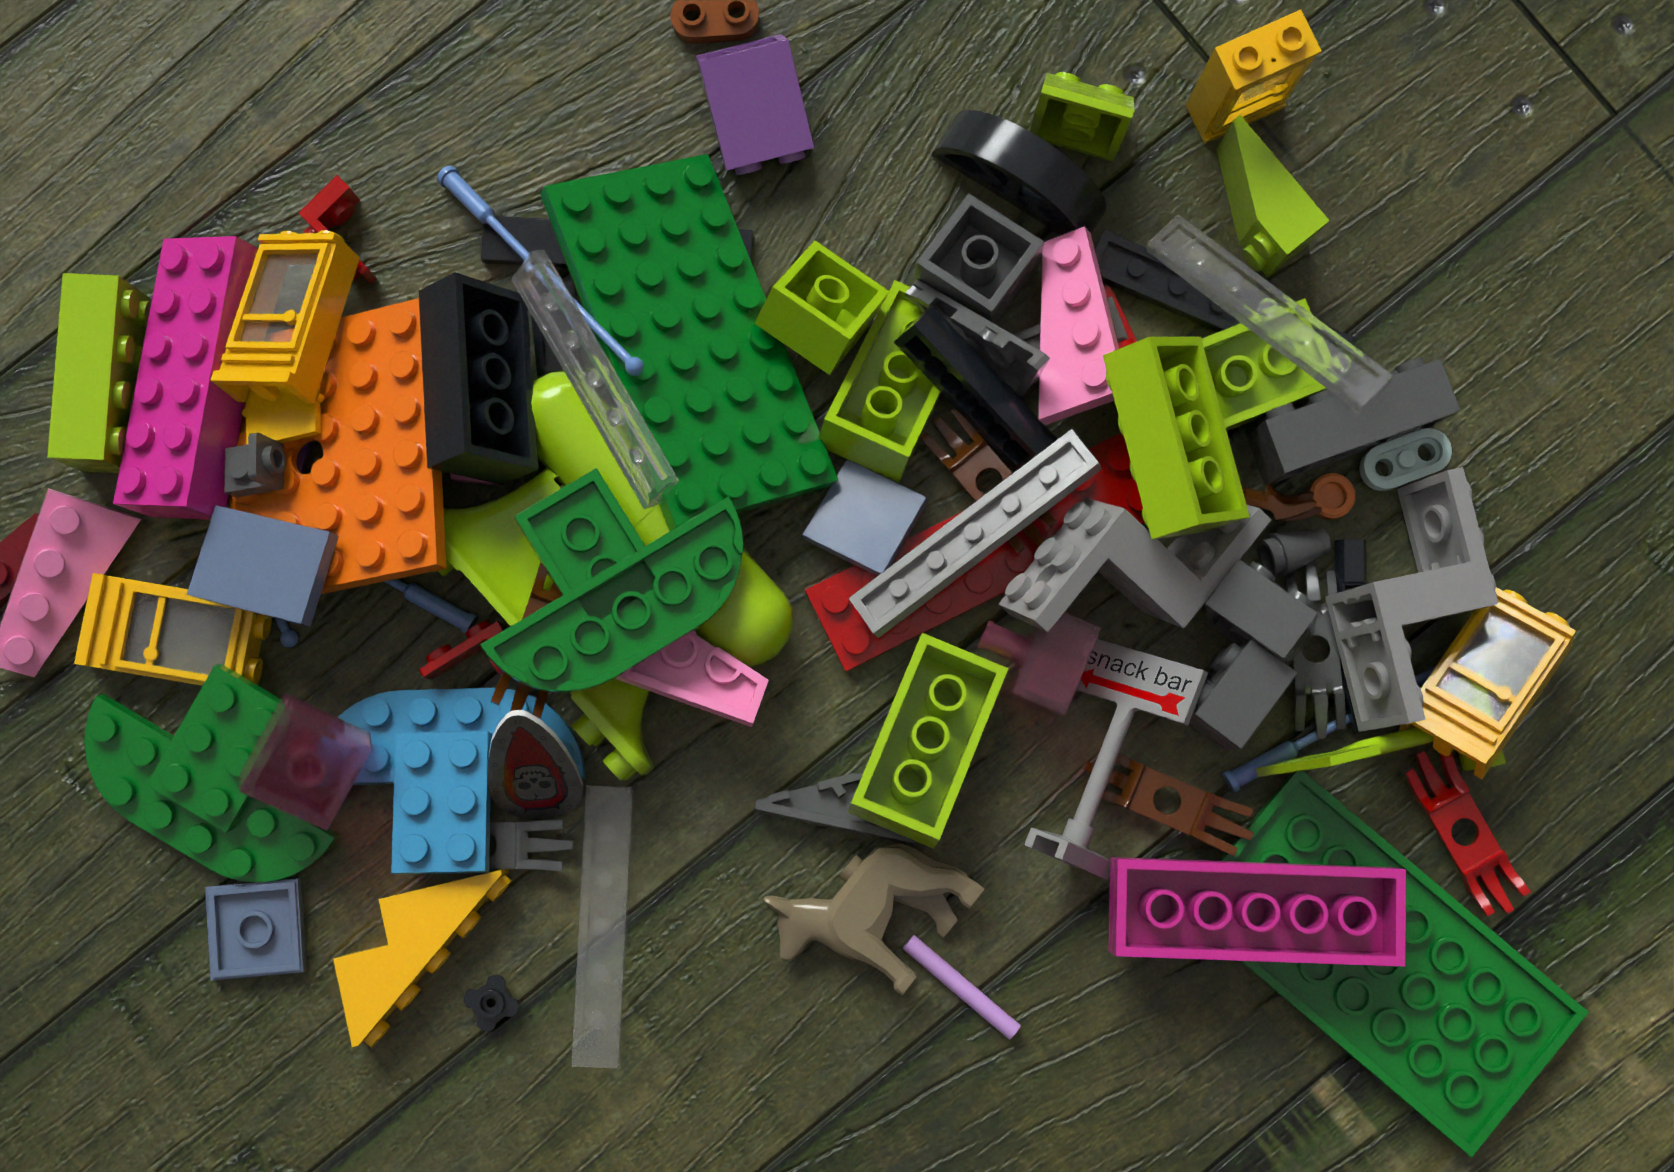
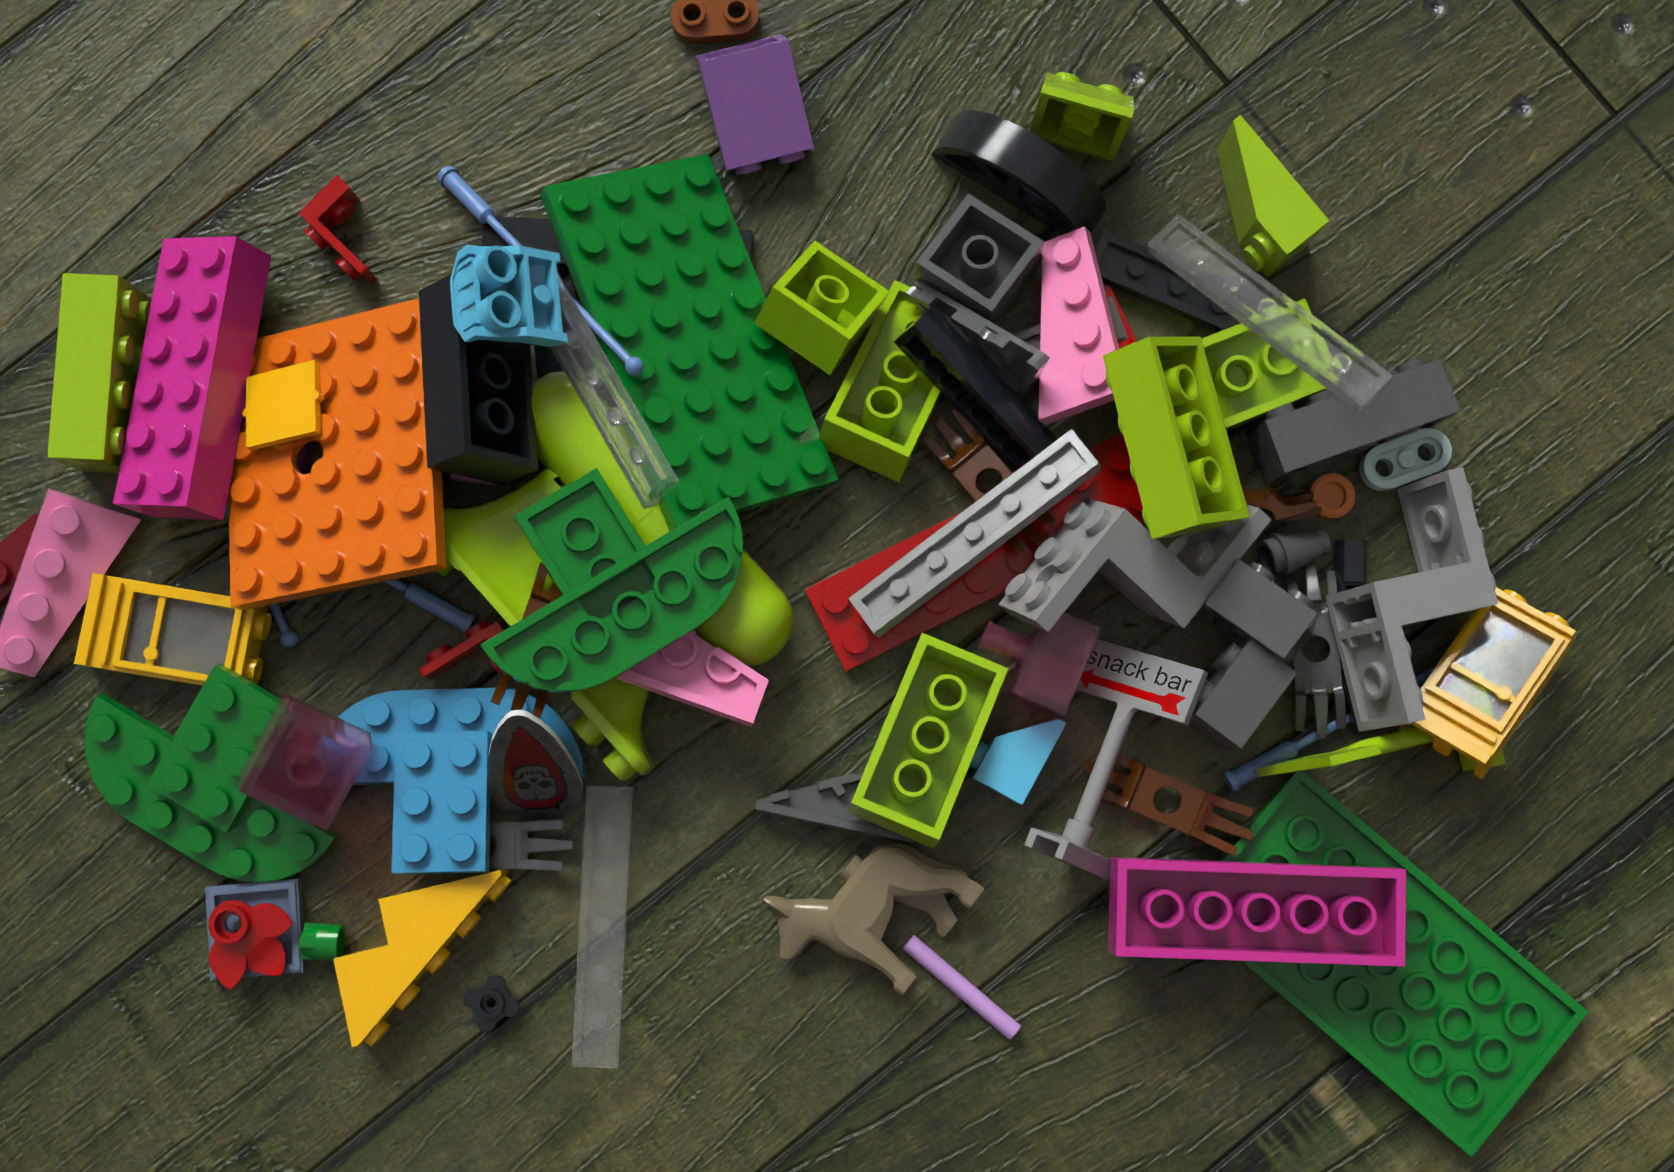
sand blue tile [187,505,339,627] -> none
yellow door [210,230,360,404] -> none
dark grey bracket [224,433,286,498] -> none
tile [802,459,928,576] -> none
yellow door [1186,9,1322,144] -> none
red piece [1405,751,1531,917] -> none
none -> red plate [208,900,293,989]
none -> green hose [299,922,346,962]
none -> medium azure slope [450,244,568,347]
none -> medium azure slope [970,719,1066,805]

